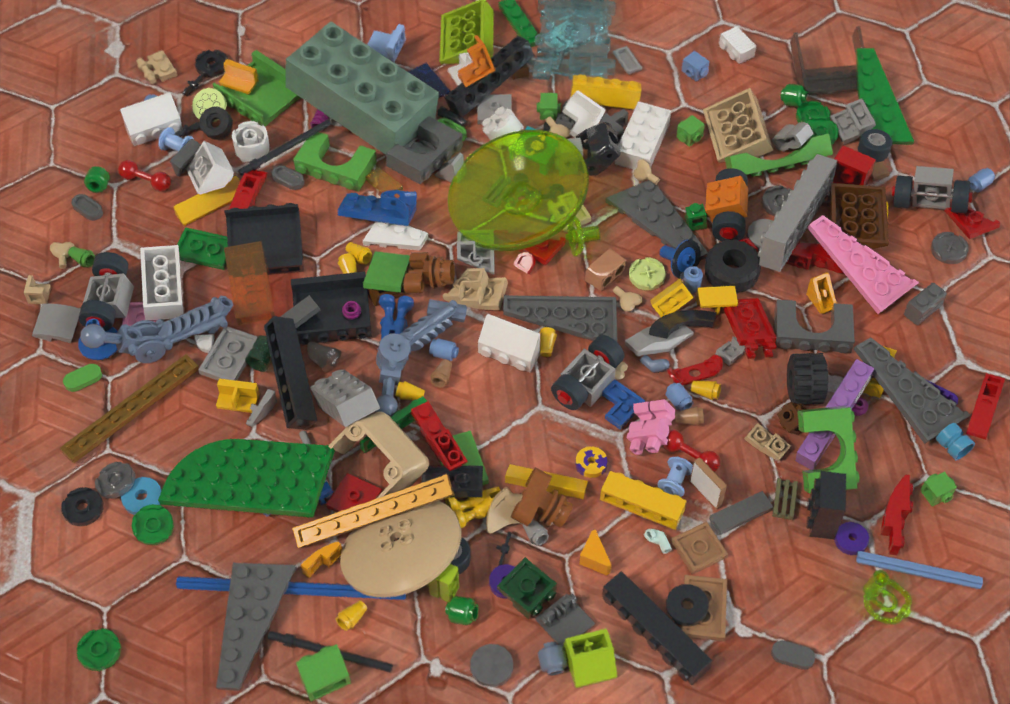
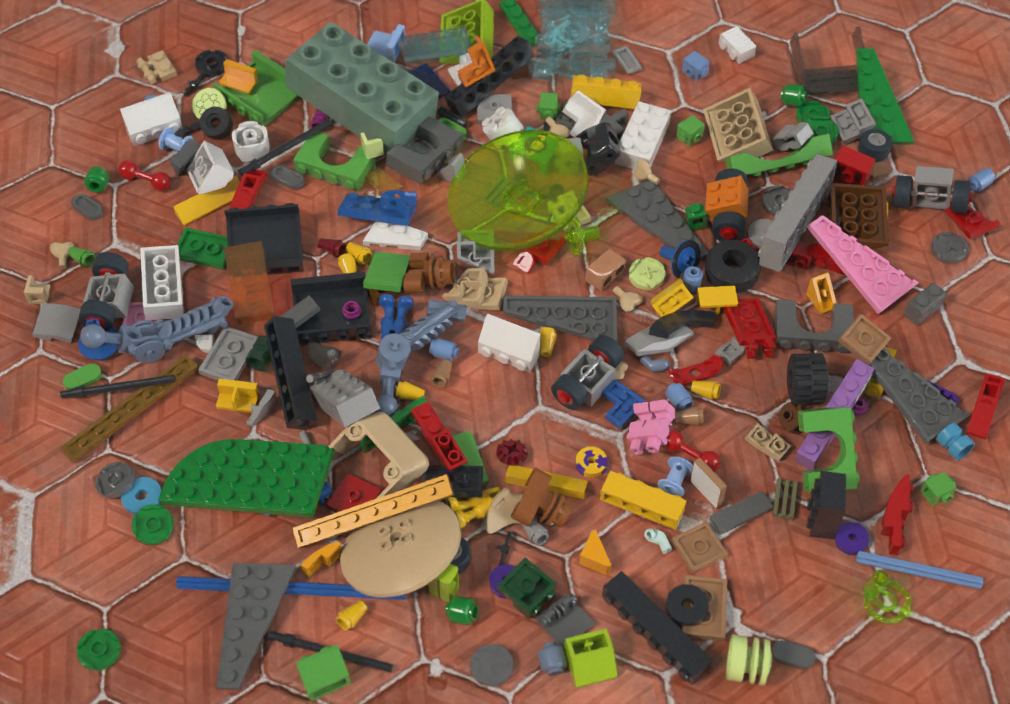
black tile [61,487,103,526] -> none
none -> black bar [60,375,176,399]
none -> flat silver piece [306,369,334,383]
none -> dark red cone [317,238,346,257]
none -> yellowish green panel [360,132,384,159]
none -> clear light blue brick [399,27,471,62]
none -> dark red gear [496,438,528,466]
none -> yellowish green wheel [726,634,772,686]
none -> medium nougat tile [838,314,891,365]

